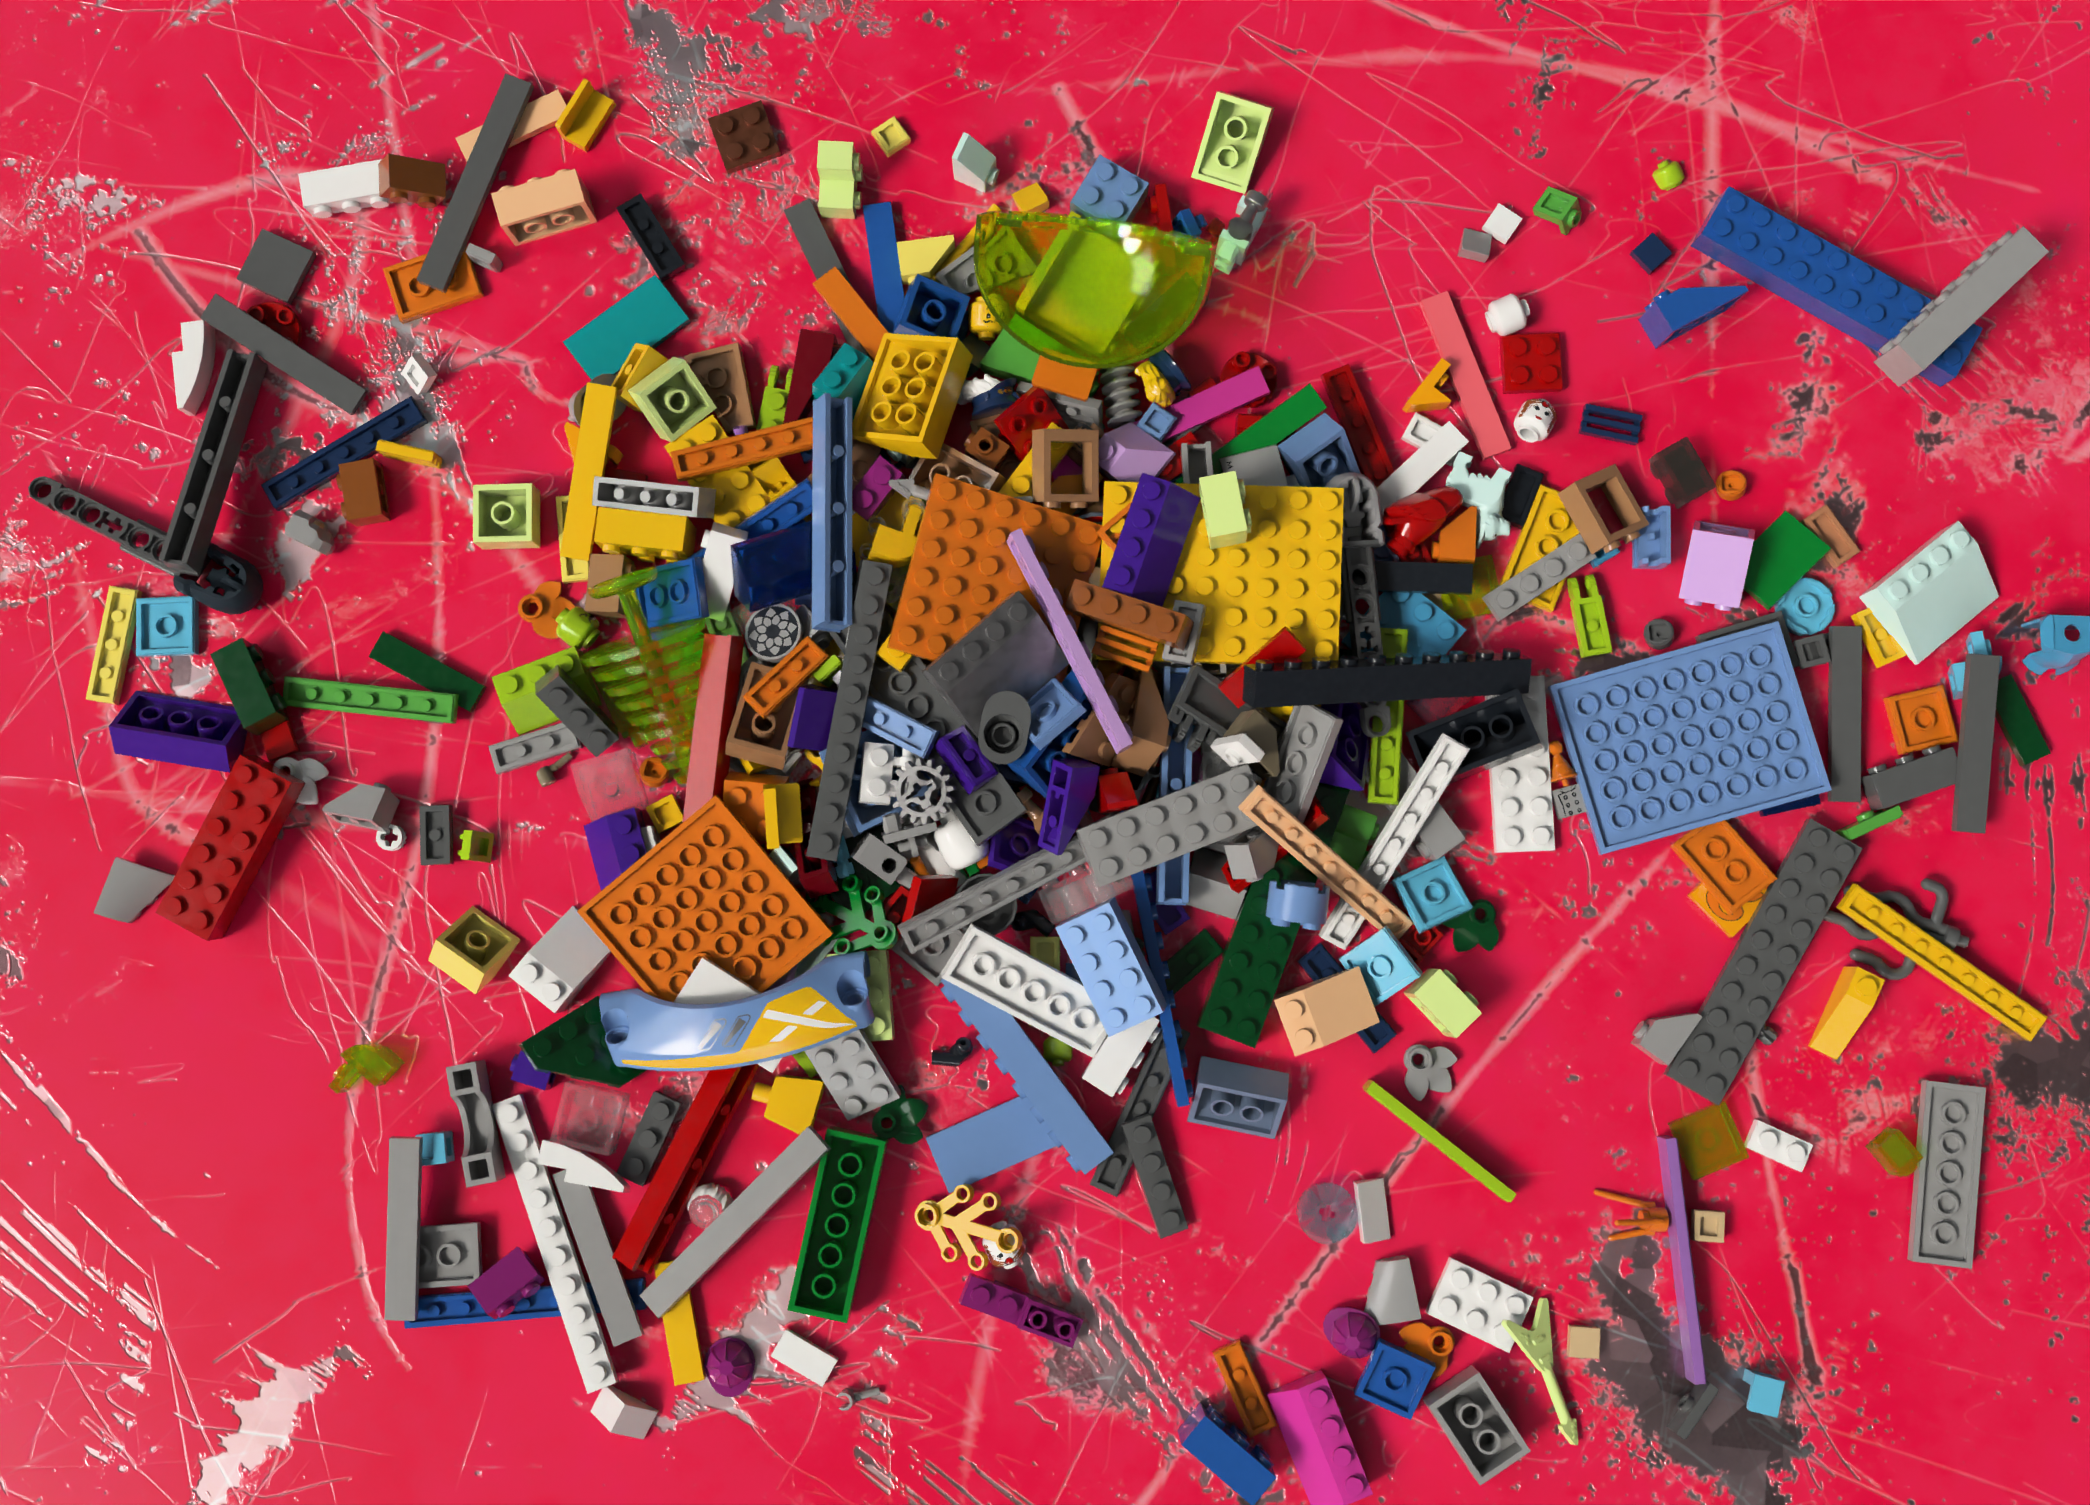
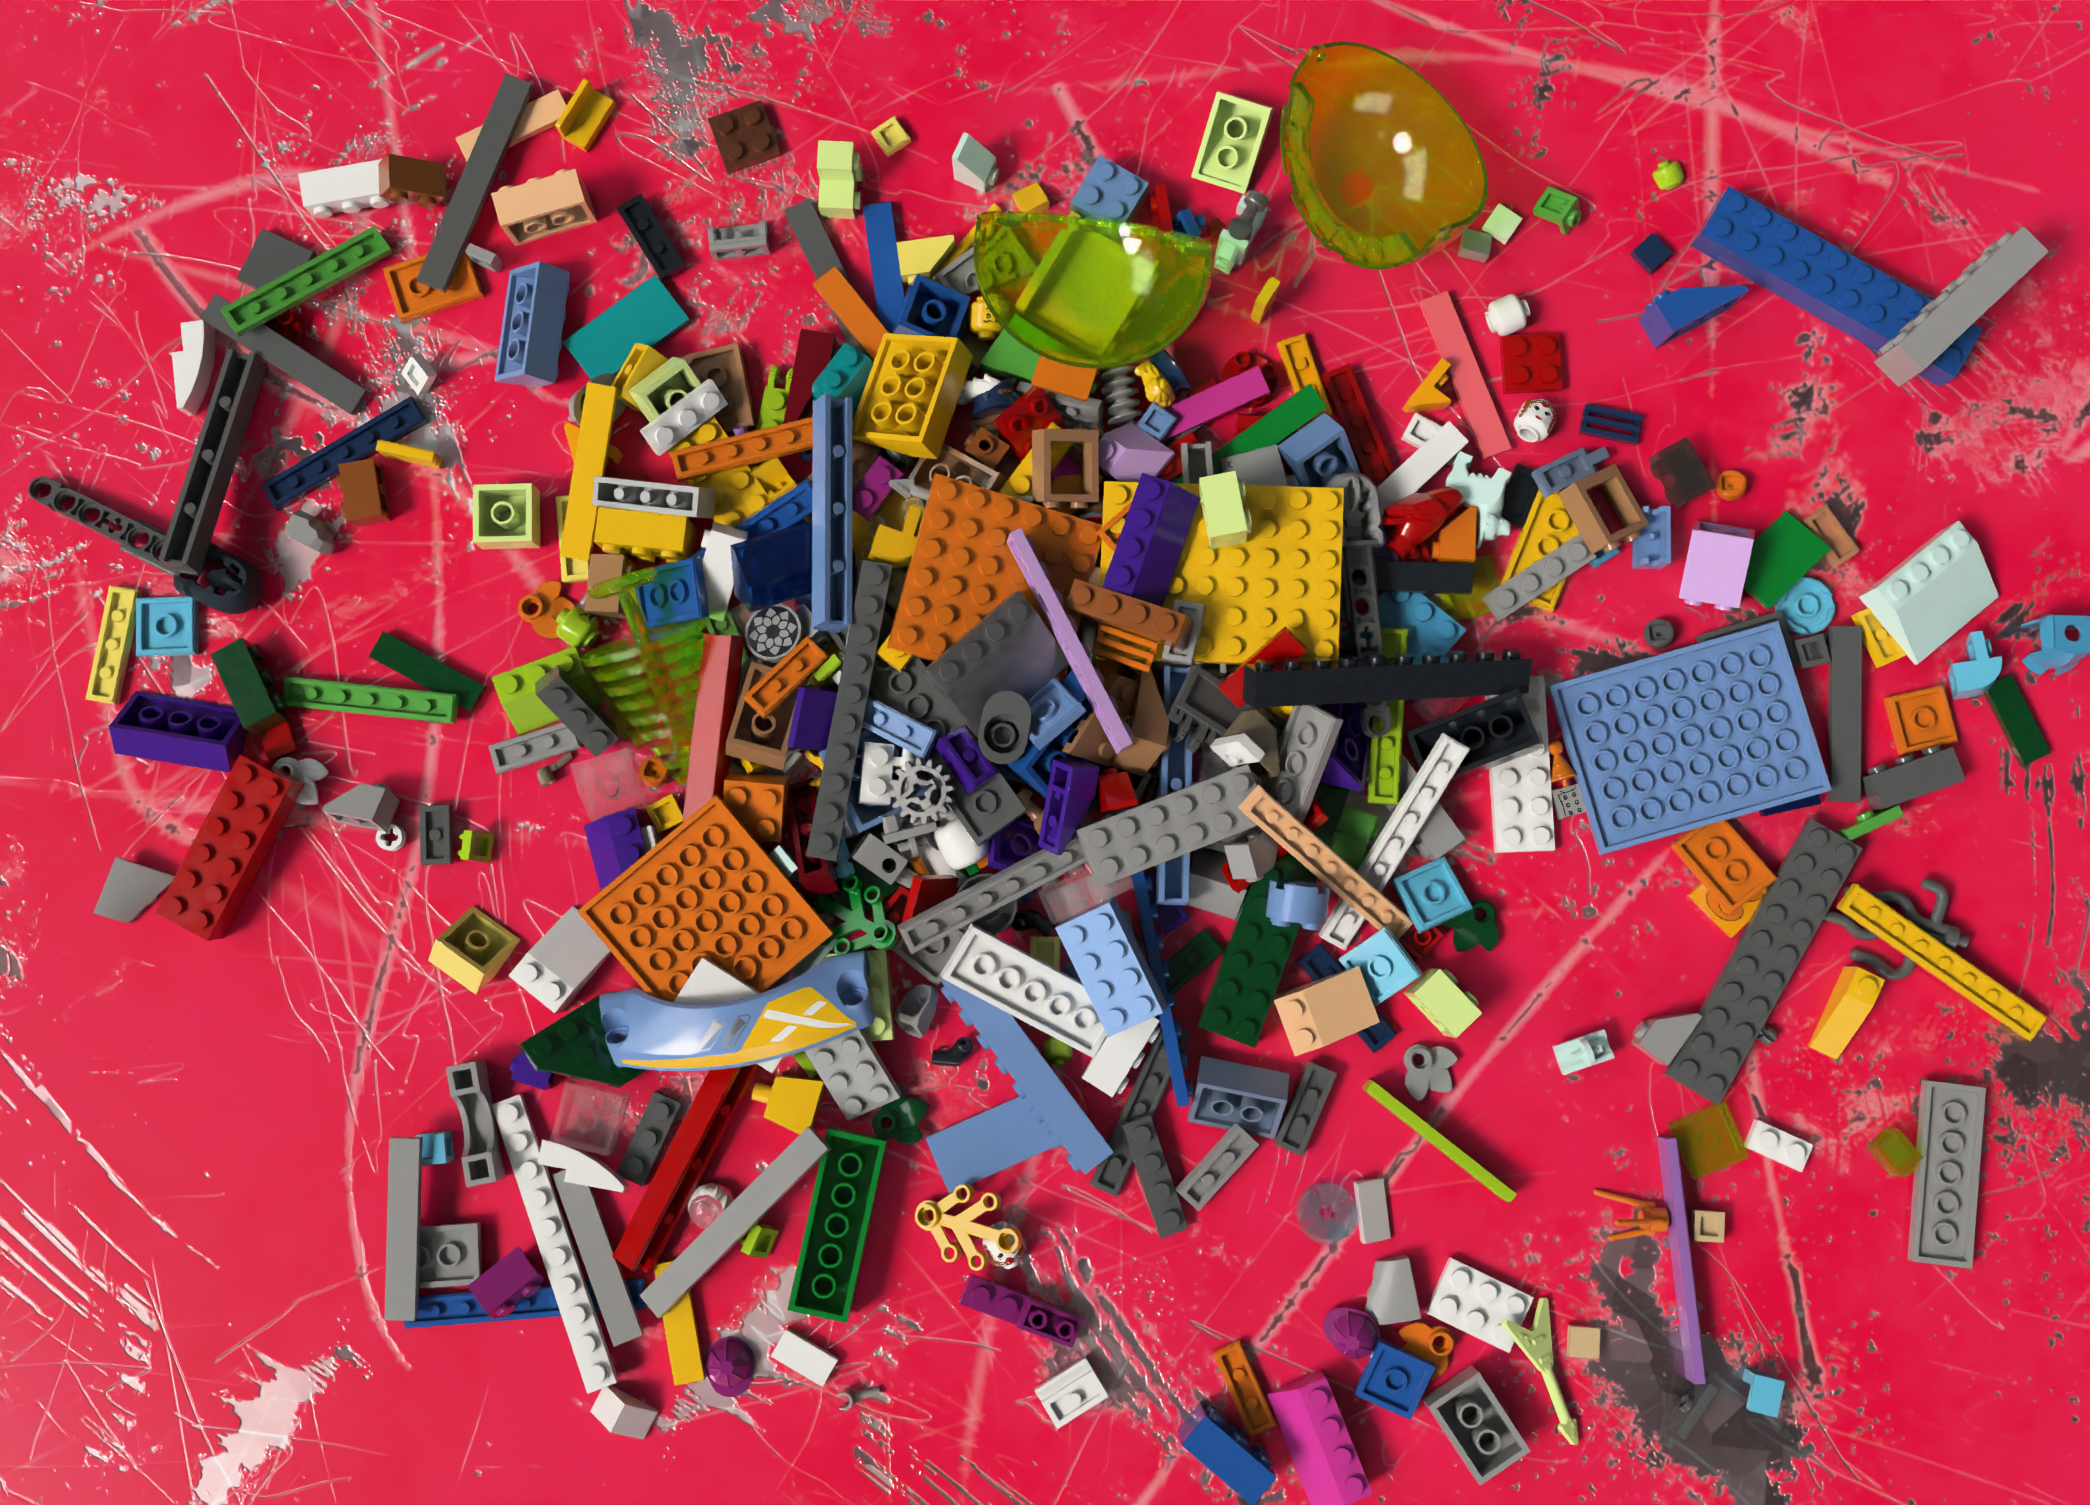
clear neon green brick [329,1043,404,1094] -> none
yellow panel [763,782,803,849] -> none
lime hinge [1567,574,1612,658] -> none
dark grey tile [1951,654,2000,834] -> none
none -> bright green plate [220,226,392,337]
none -> medium blue slope [494,261,570,387]
none -> white plate [640,379,728,456]
none -> light grey hinge [707,220,770,261]
none -> lime tile [738,1223,779,1258]
none -> light grey rock [894,984,938,1038]
none -> white plate [1034,1356,1109,1429]
none -> light grey plate [1175,1123,1259,1211]
none -> yellow tile [1251,277,1281,324]
none -> dark grey plate [1273,1061,1337,1156]
none -> light orange tile [1277,333,1333,424]
none -> windscreen [1280,41,1488,270]
none -> sand blue hinge [1531,447,1610,499]
none -> light aqua hips [1552,1029,1615,1075]

